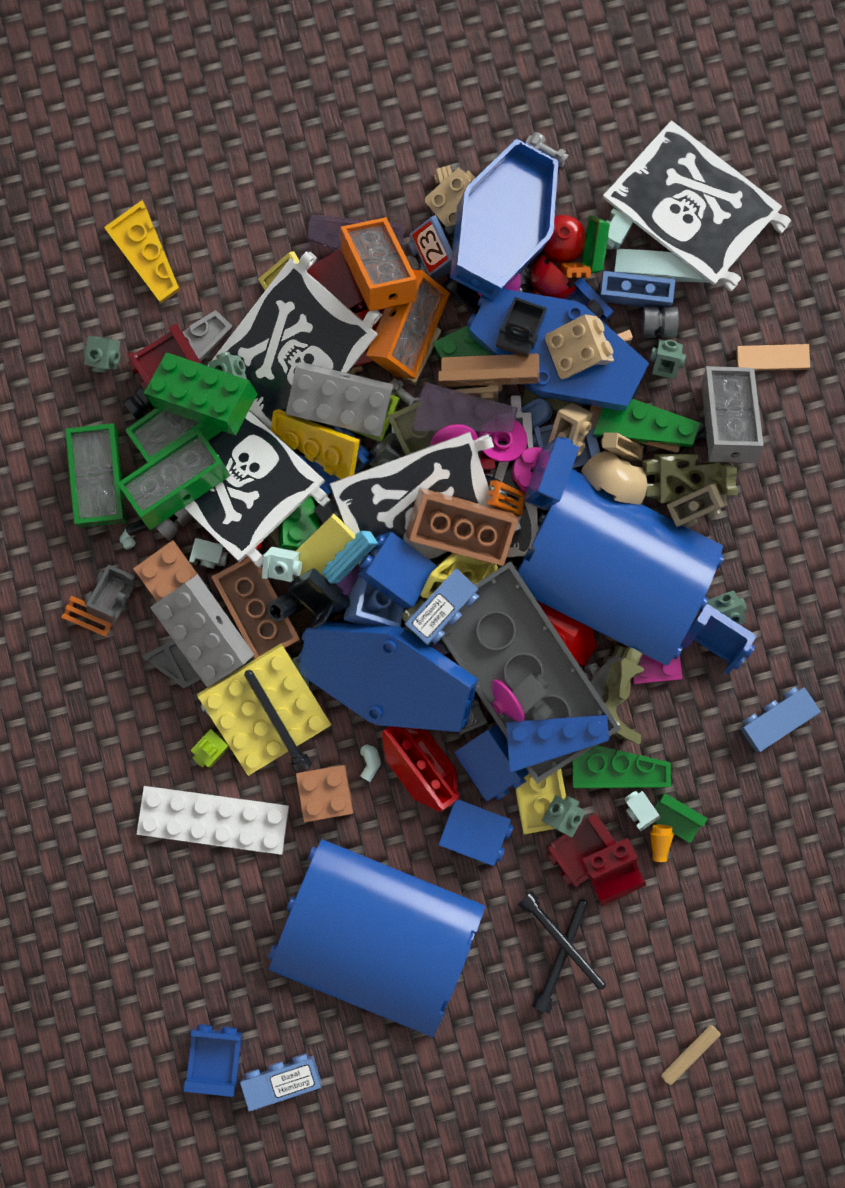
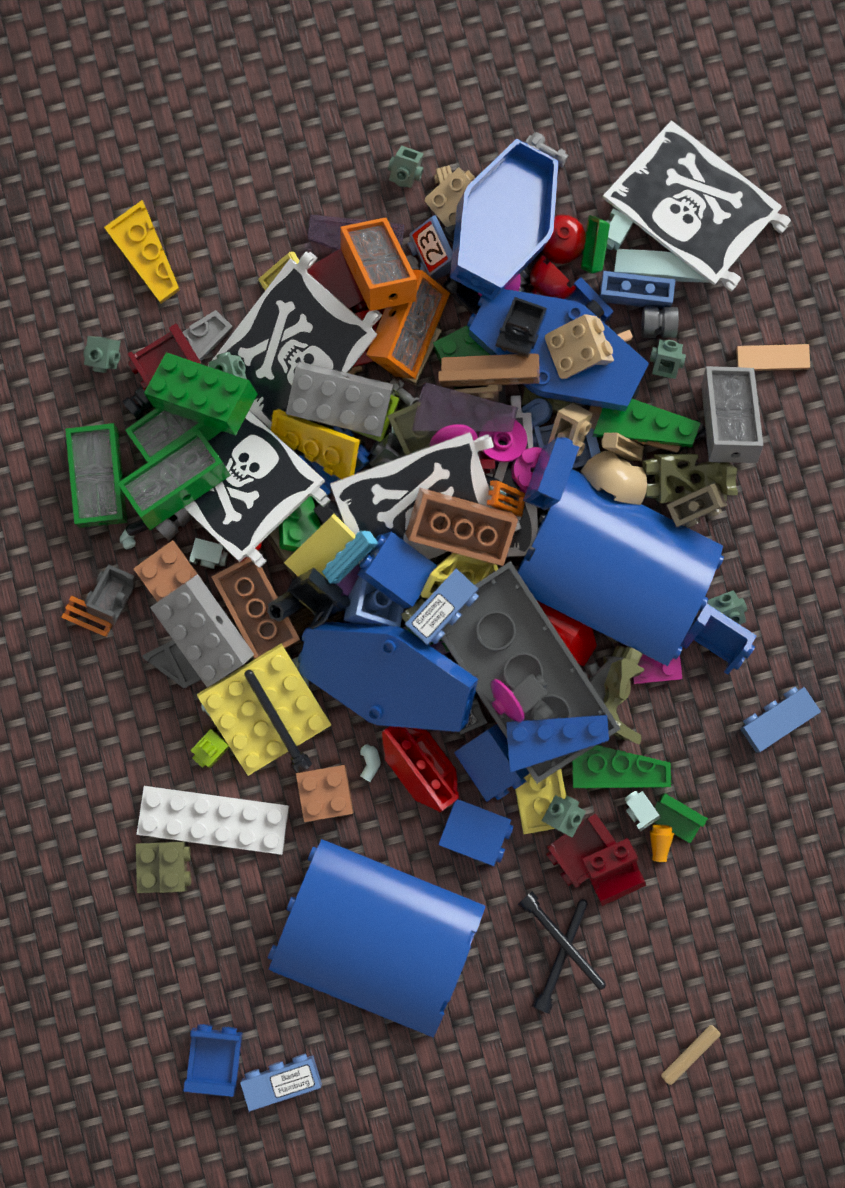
light aqua brick [262,547,302,582] -> none
orange tile [558,263,591,278] -> none
none -> olive plate [136,841,191,893]
none -> sand green brick [388,146,424,188]

